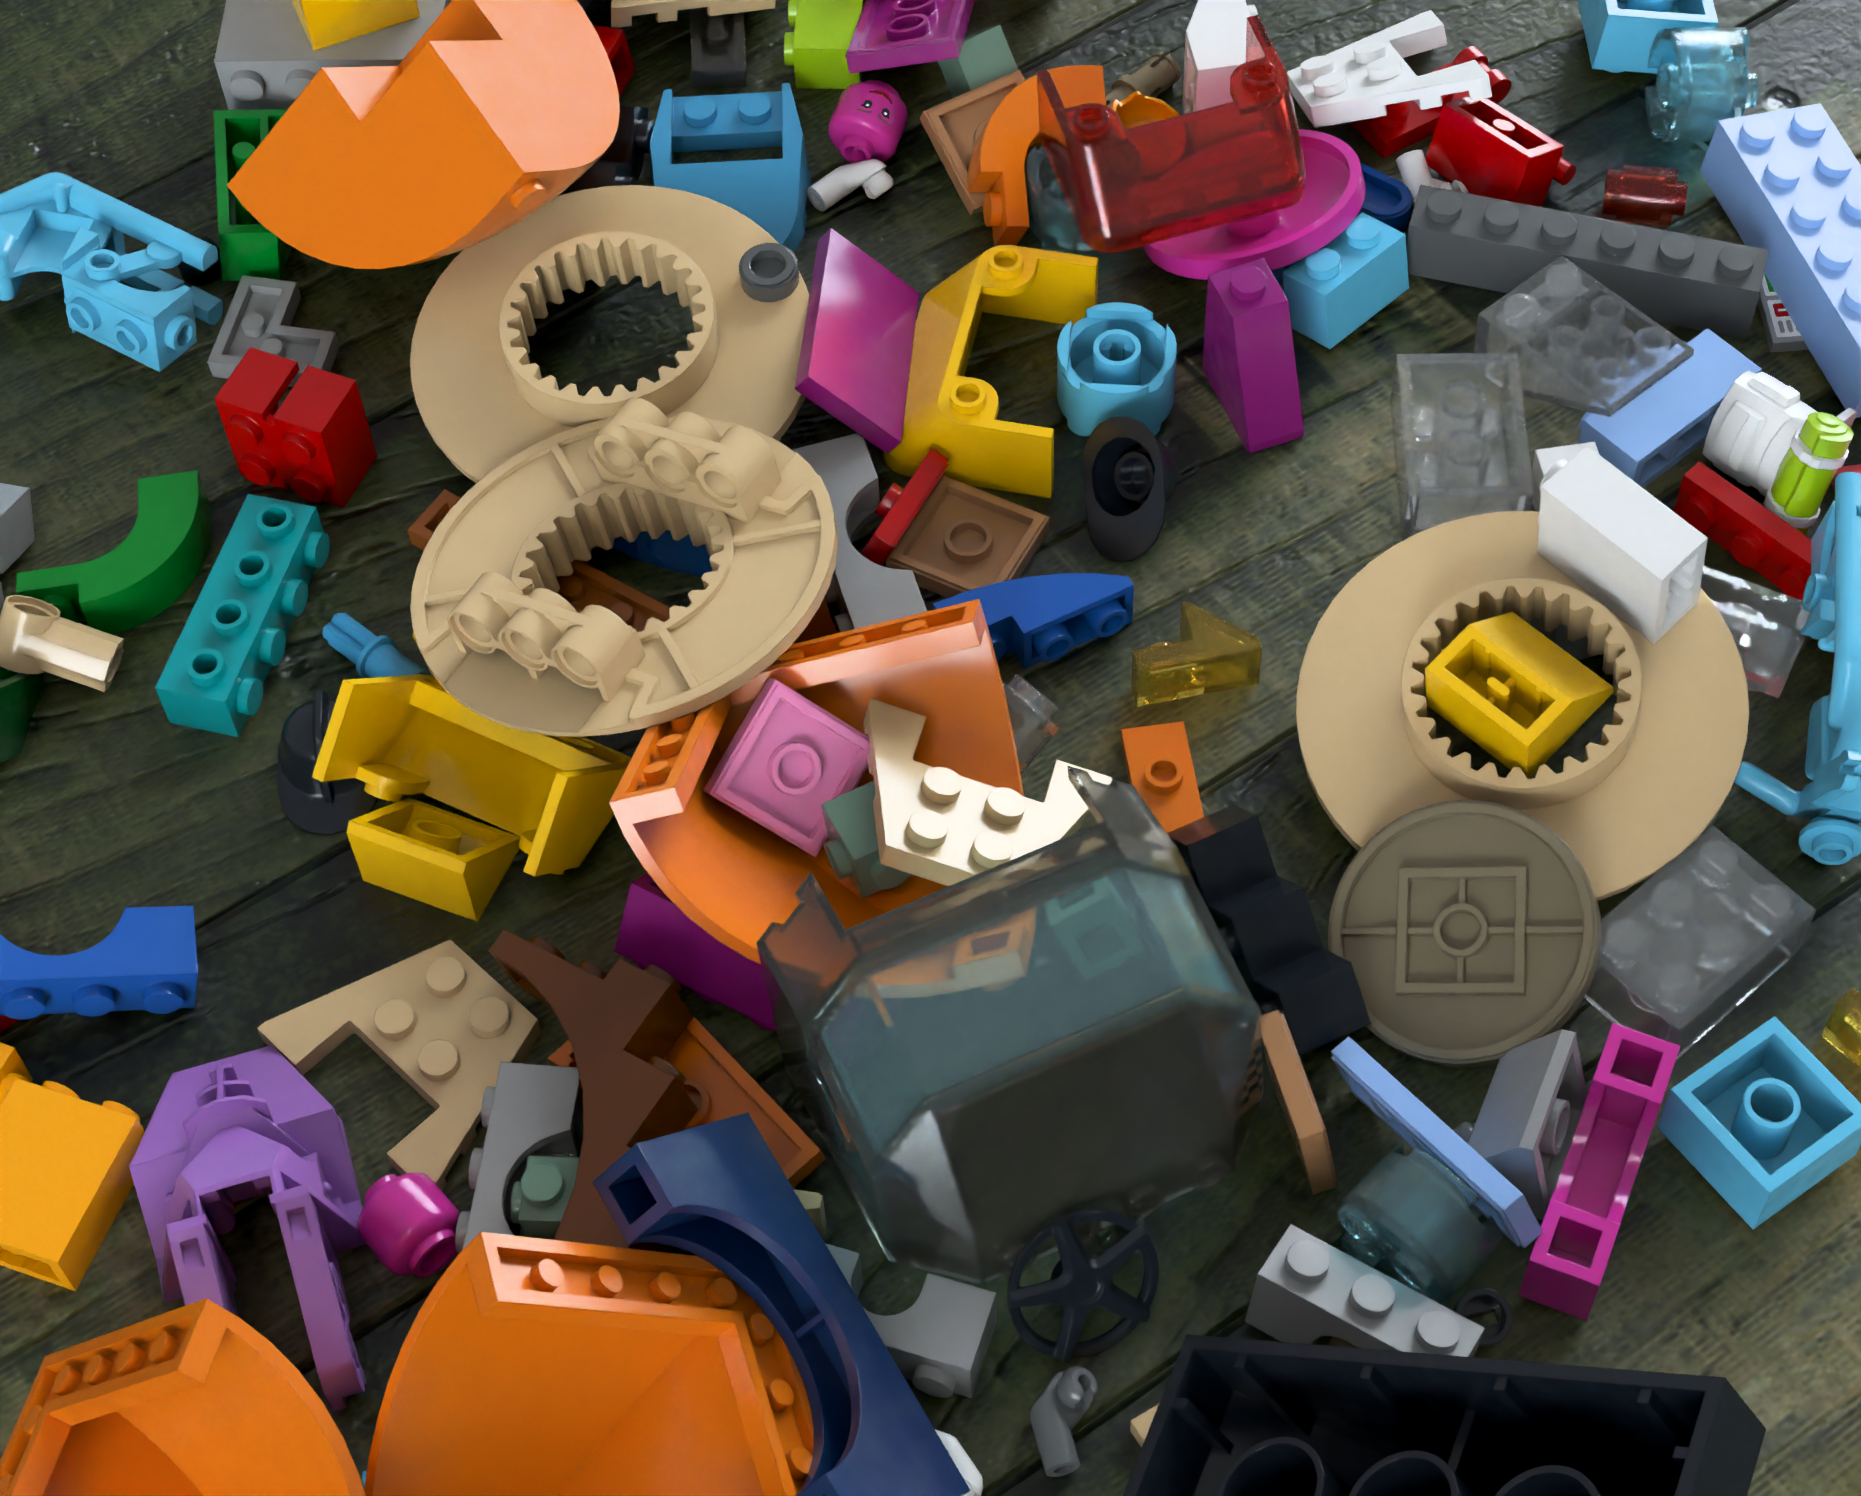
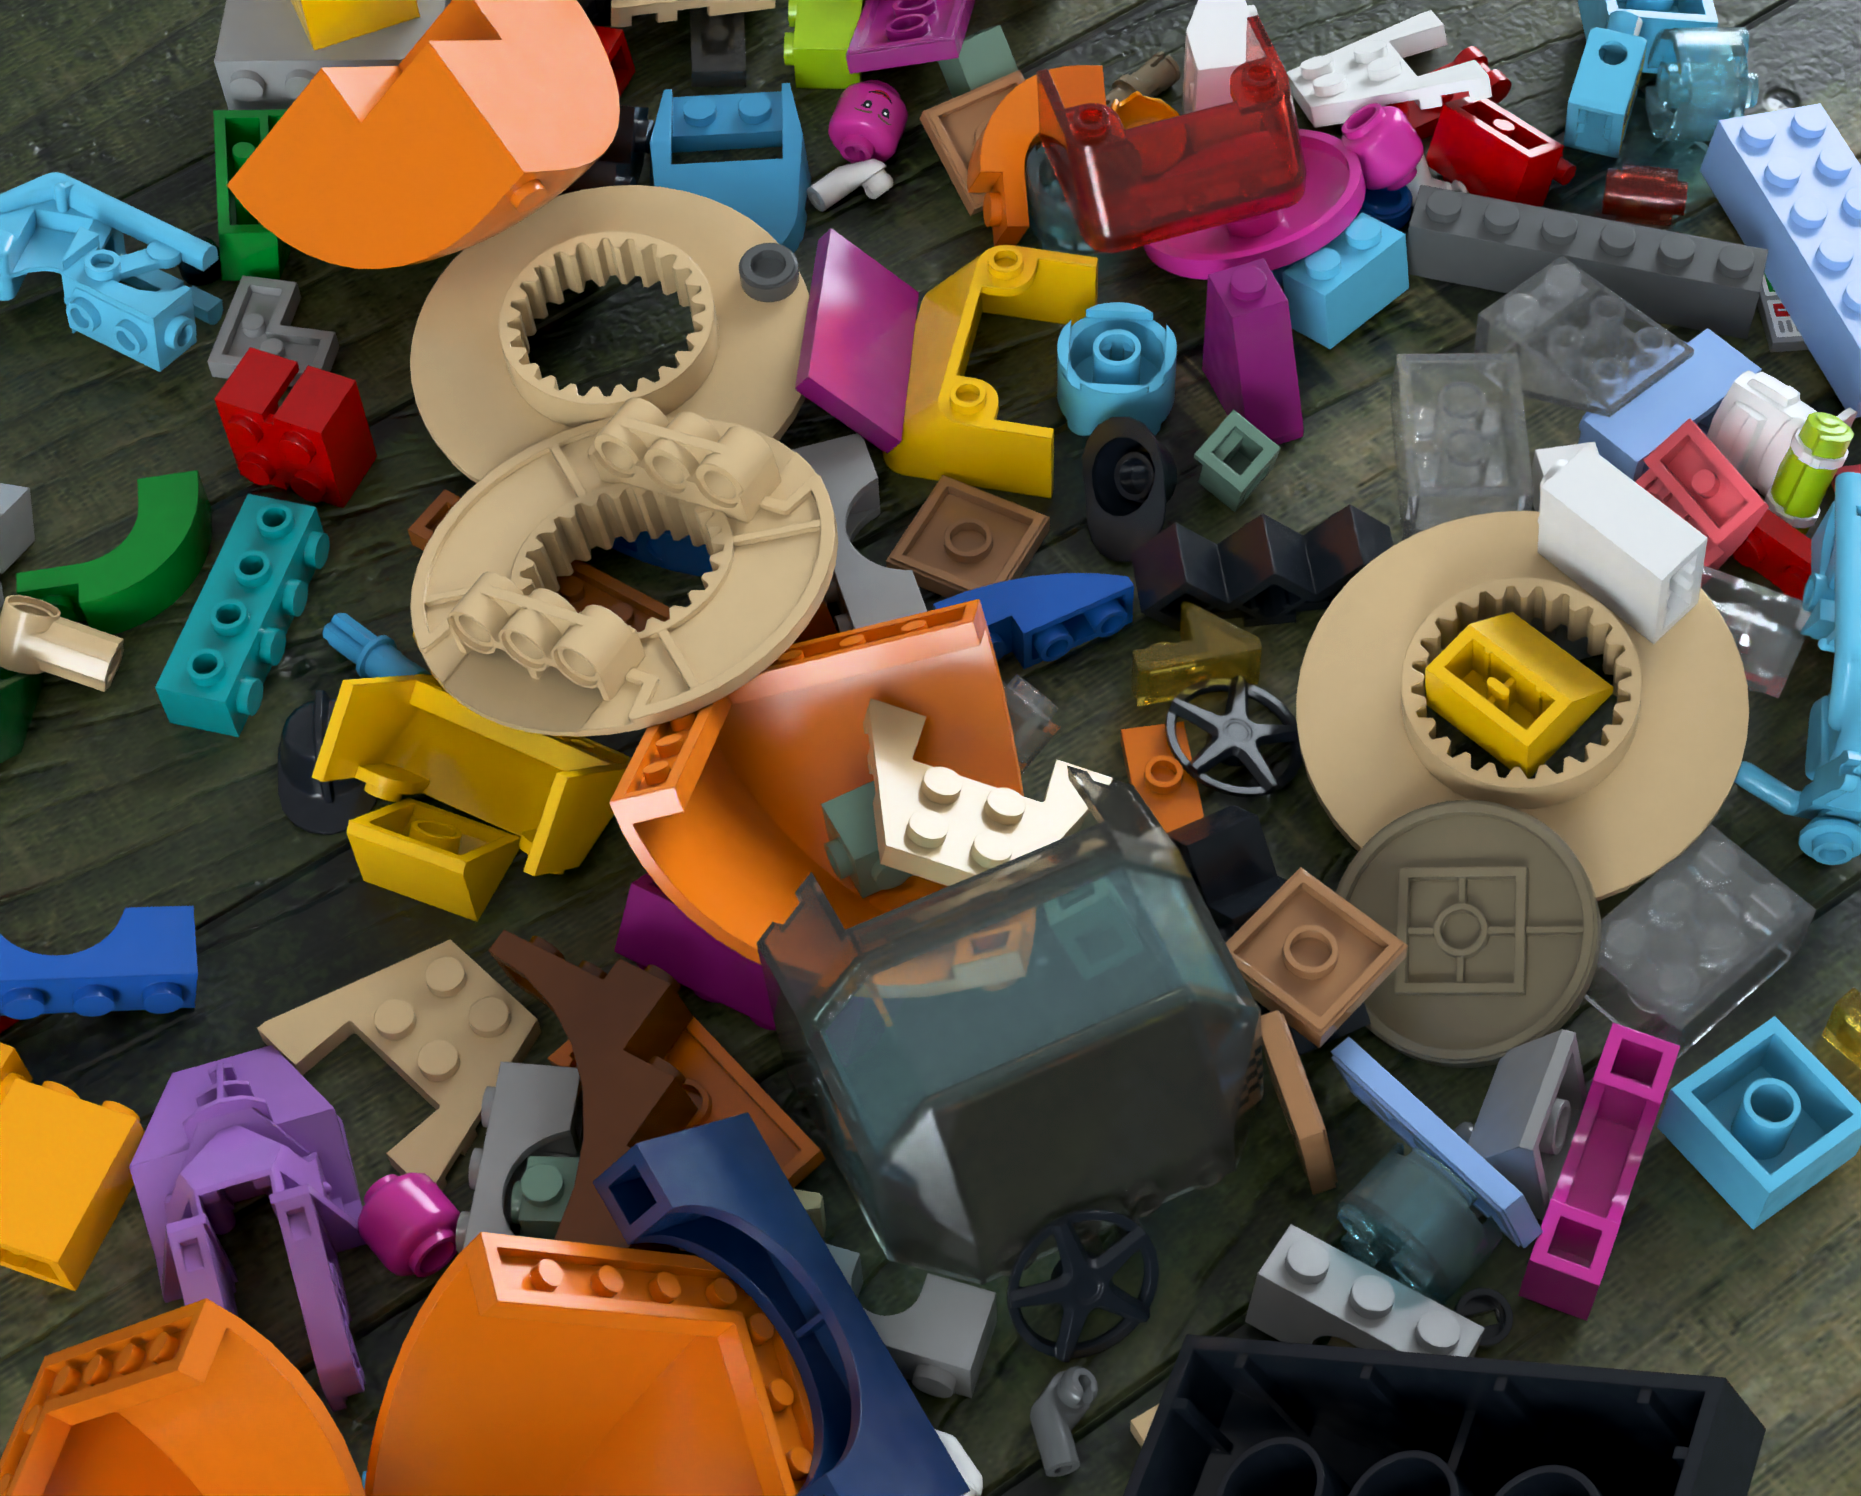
bright pink tile [703,677,870,857] -> none
red plate [861,448,949,566] -> none
none -> black brick [1131,504,1394,634]
none -> black wheel [1165,675,1303,797]
none -> sand green brick [1193,409,1281,512]
none -> medium nougat tile [1212,867,1408,1048]
none -> dark pink head [1341,103,1424,191]
none -> medium azure torso [1564,10,1647,158]
none -> coral slope [1635,418,1769,587]

